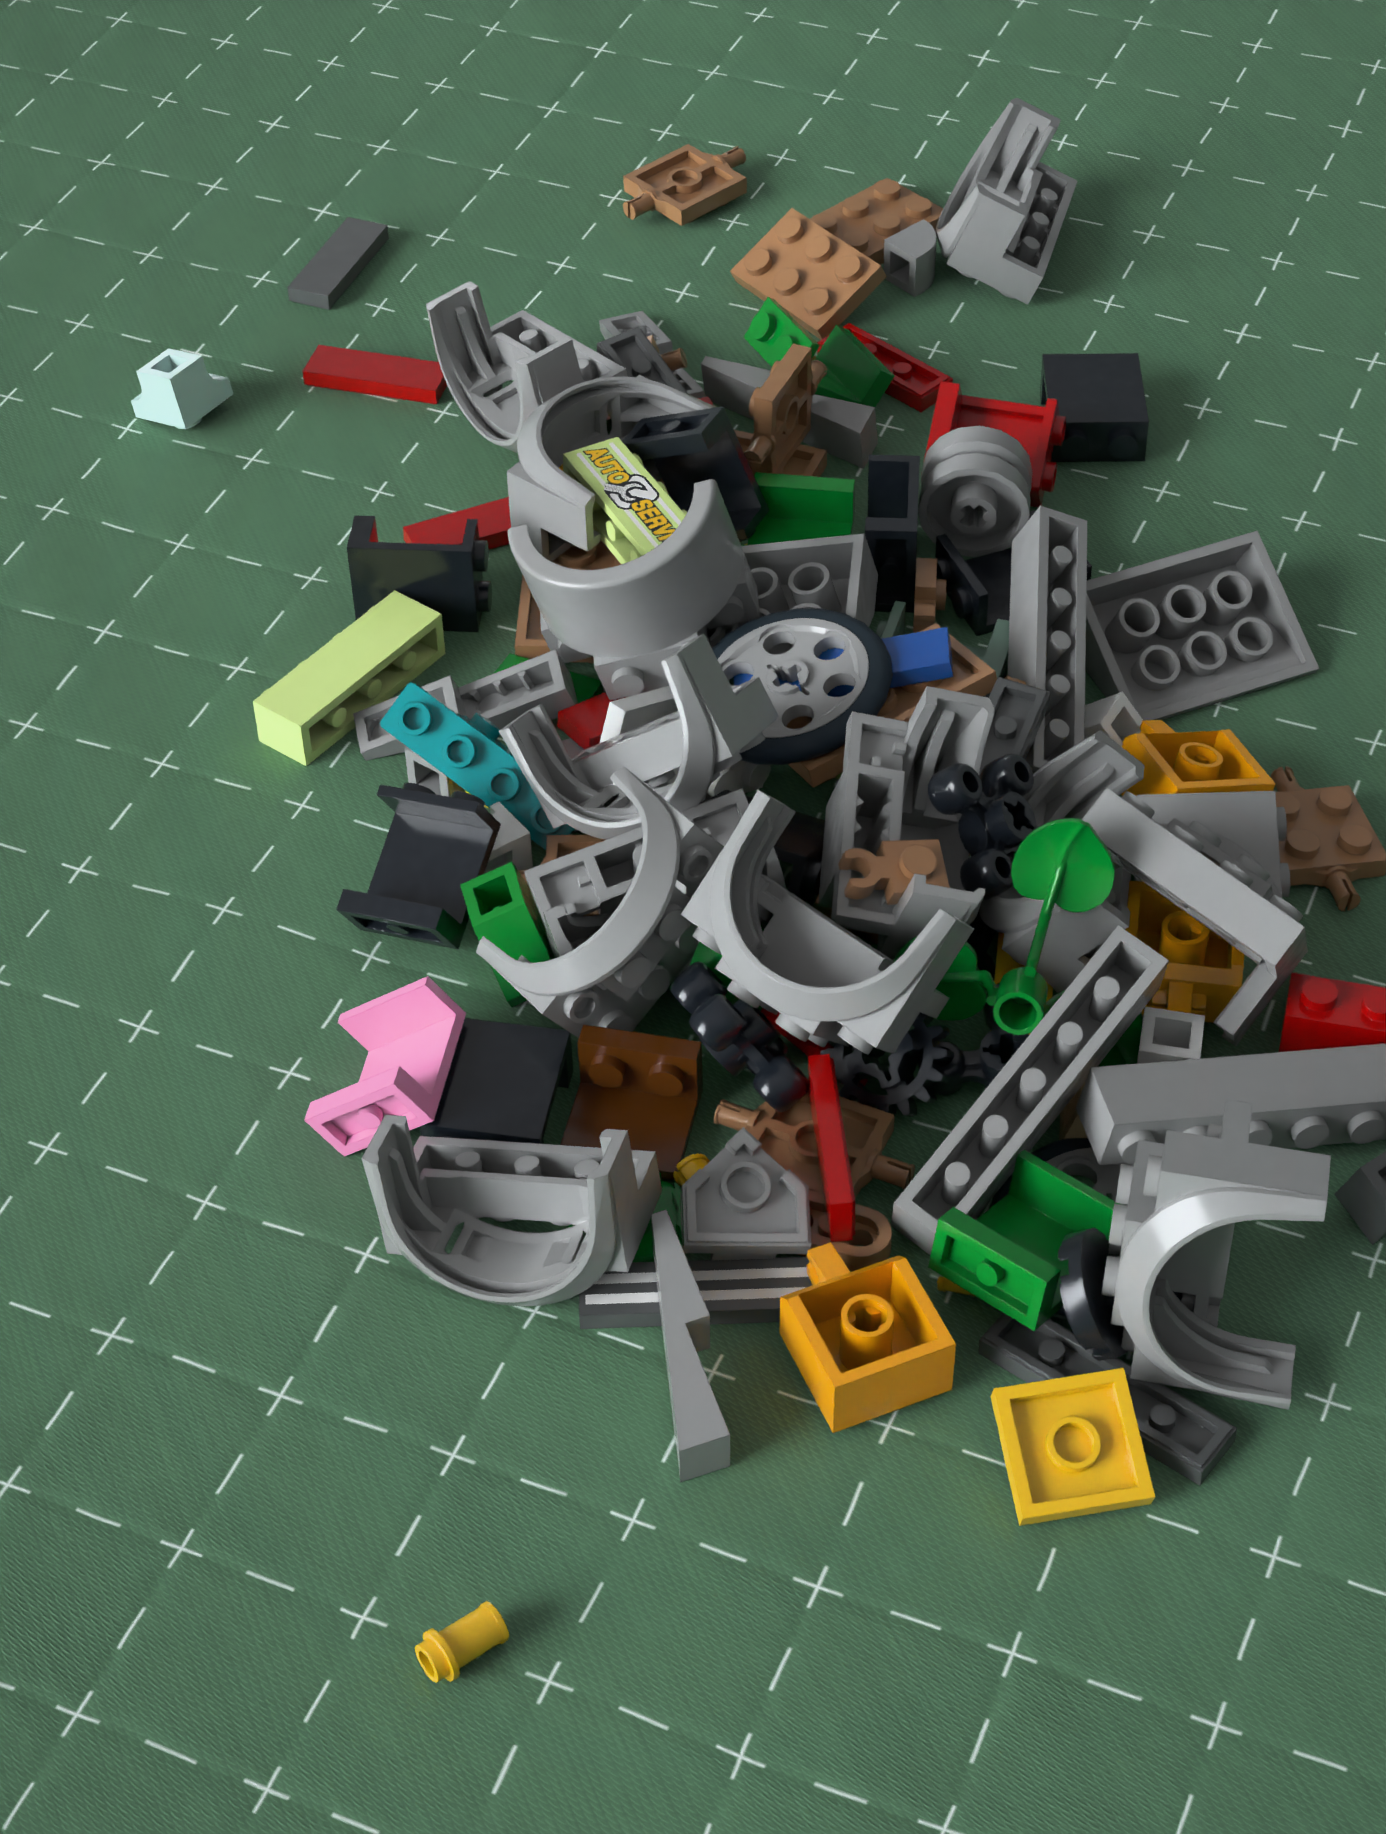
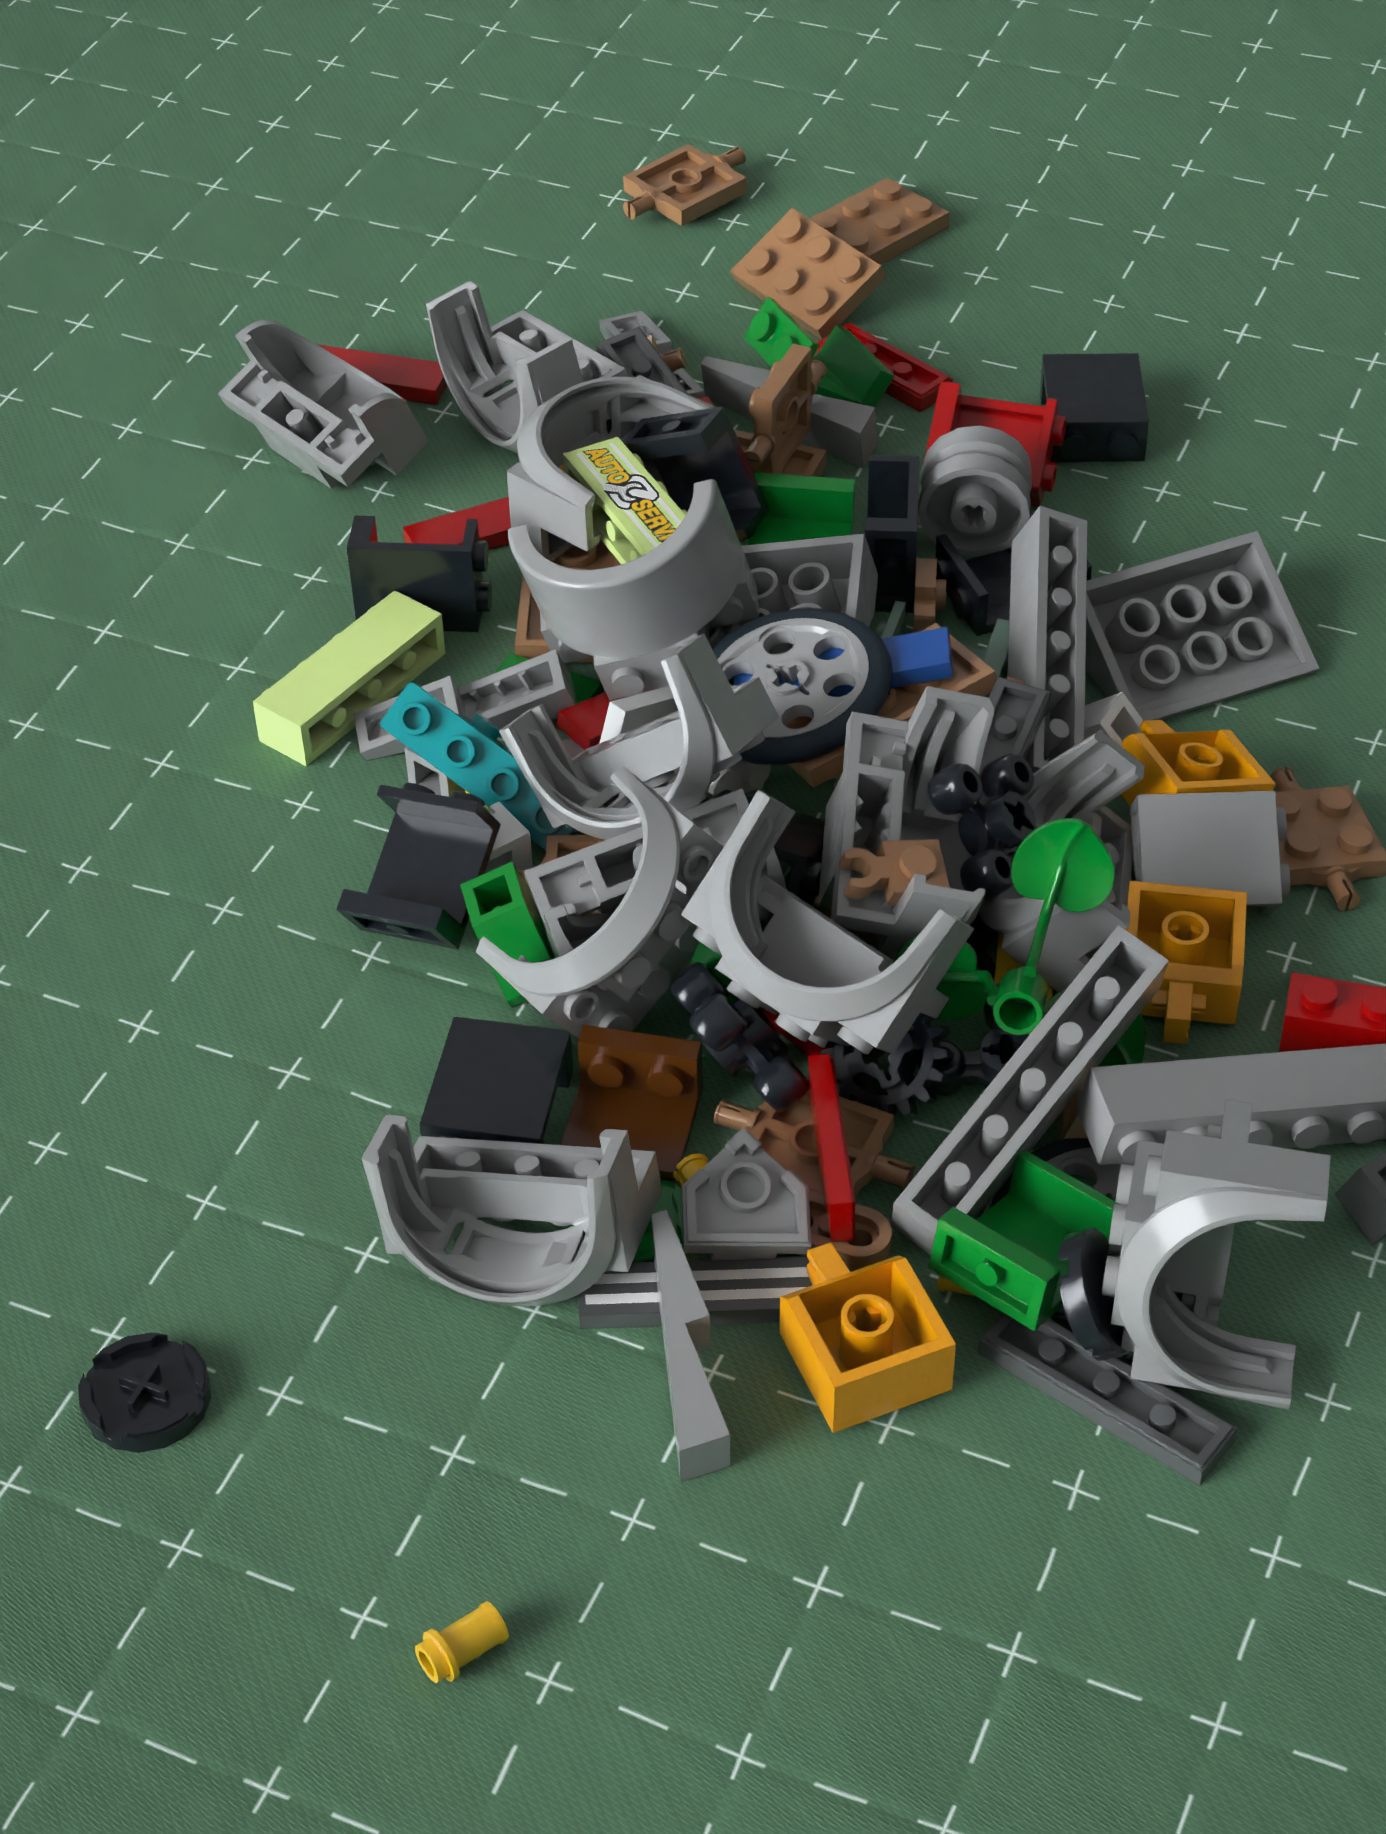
light aqua brick [131,348,233,429] -> none
dark grey tile [287,217,389,310] -> none
bright pink panel [304,976,466,1157] -> none
light grey brick [884,219,937,297] -> none
light grey piece [935,98,1077,305] -> none
yellow hinge [990,1368,1155,1526] -> none
light grey piece [1082,788,1308,1046] -> none
white brick [1137,1007,1205,1064] -> none
none -> black tile [78,1332,211,1453]
none -> light grey piece [218,319,429,489]

